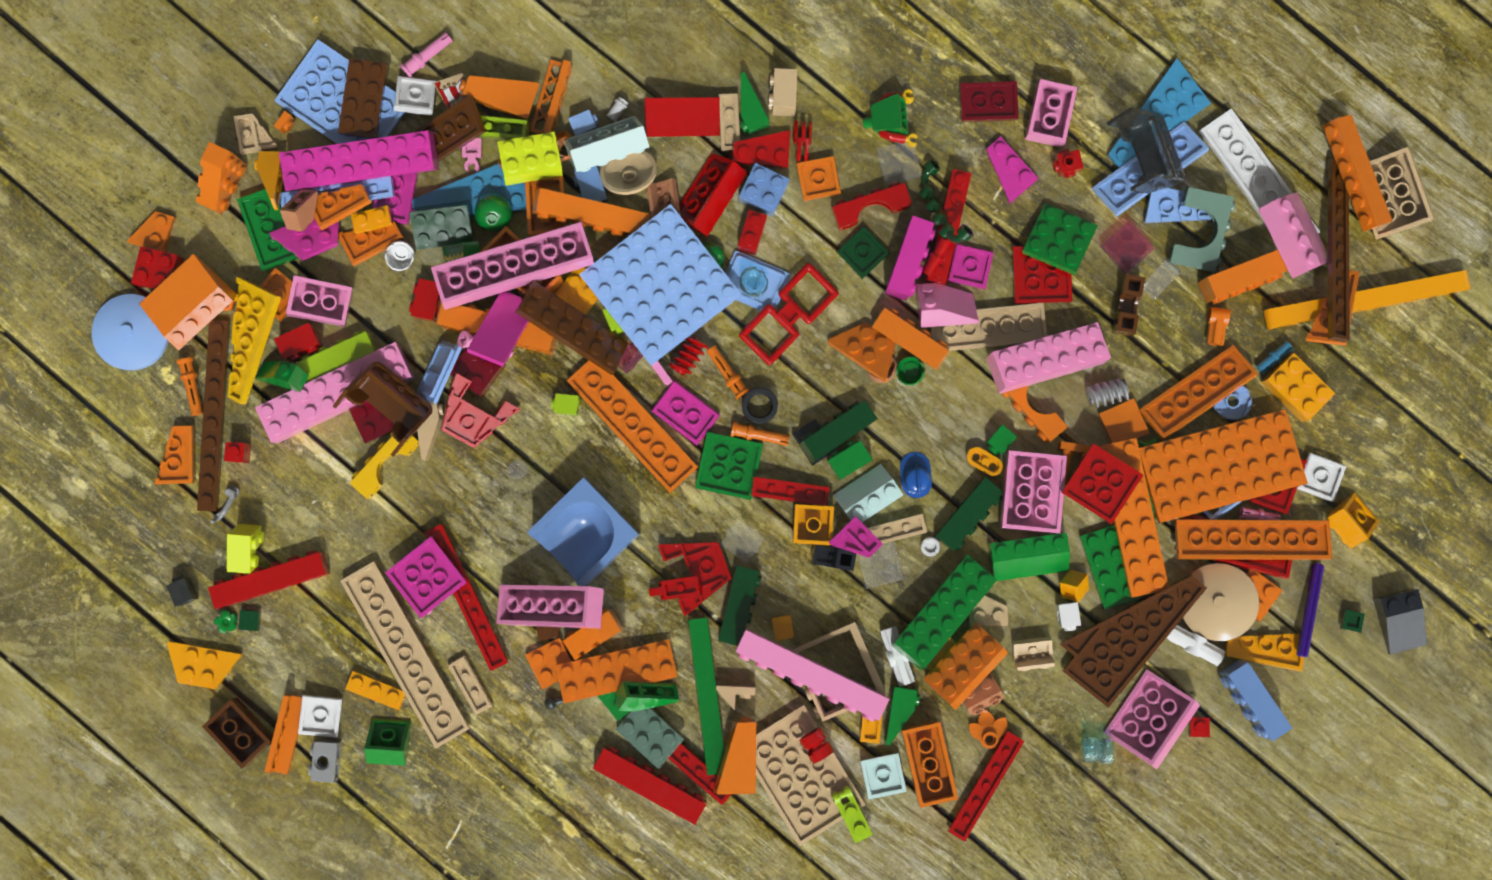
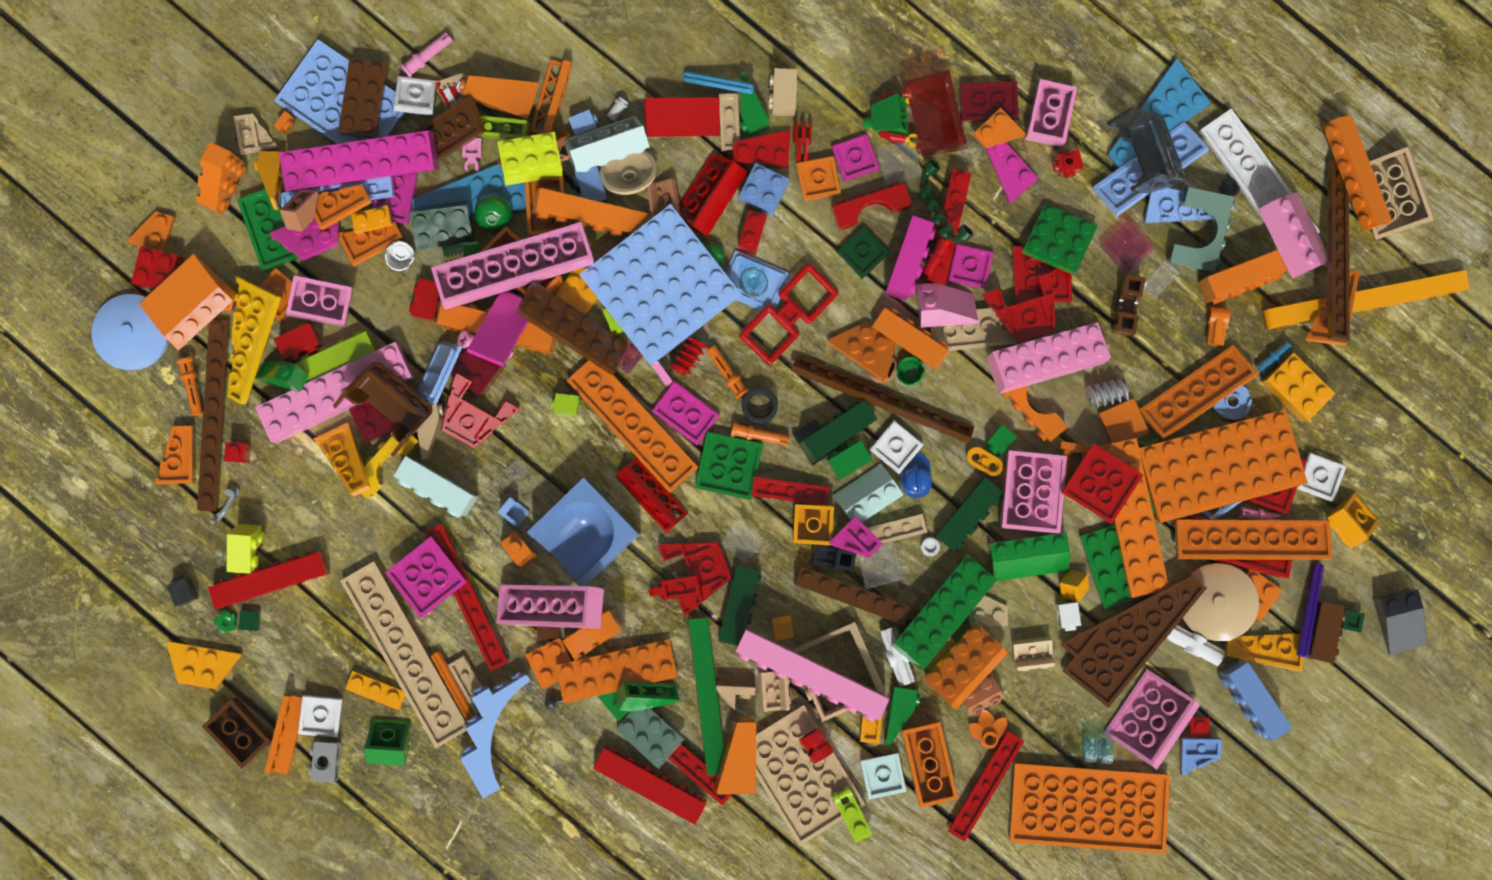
none -> light orange wing [314,423,371,497]
none -> light aqua brick [394,456,478,518]
none -> orange axle [431,651,475,721]
none -> light blue arch [458,672,530,799]
none -> light blue panel [498,497,529,527]
none -> orange torso [500,528,539,568]
none -> red fence [616,458,688,534]
none -> dark azure axle [683,71,754,94]
none -> tan bracket [758,671,791,712]
none -> reddish brown plate [791,355,974,444]
none -> reddish brown arch [794,566,911,625]
none -> dark pink tile [831,133,880,182]
none -> white plate [870,420,923,474]
none -> clear red windscreen [902,69,968,157]
none -> orange wing [972,108,1026,149]
none -> red wing [982,272,1055,344]
none -> orange plate [1009,763,1170,854]
none -> medium blue wing [1180,737,1222,776]
none -> black tile [1219,178,1240,196]
none -> reddish brown brick [1305,601,1346,663]

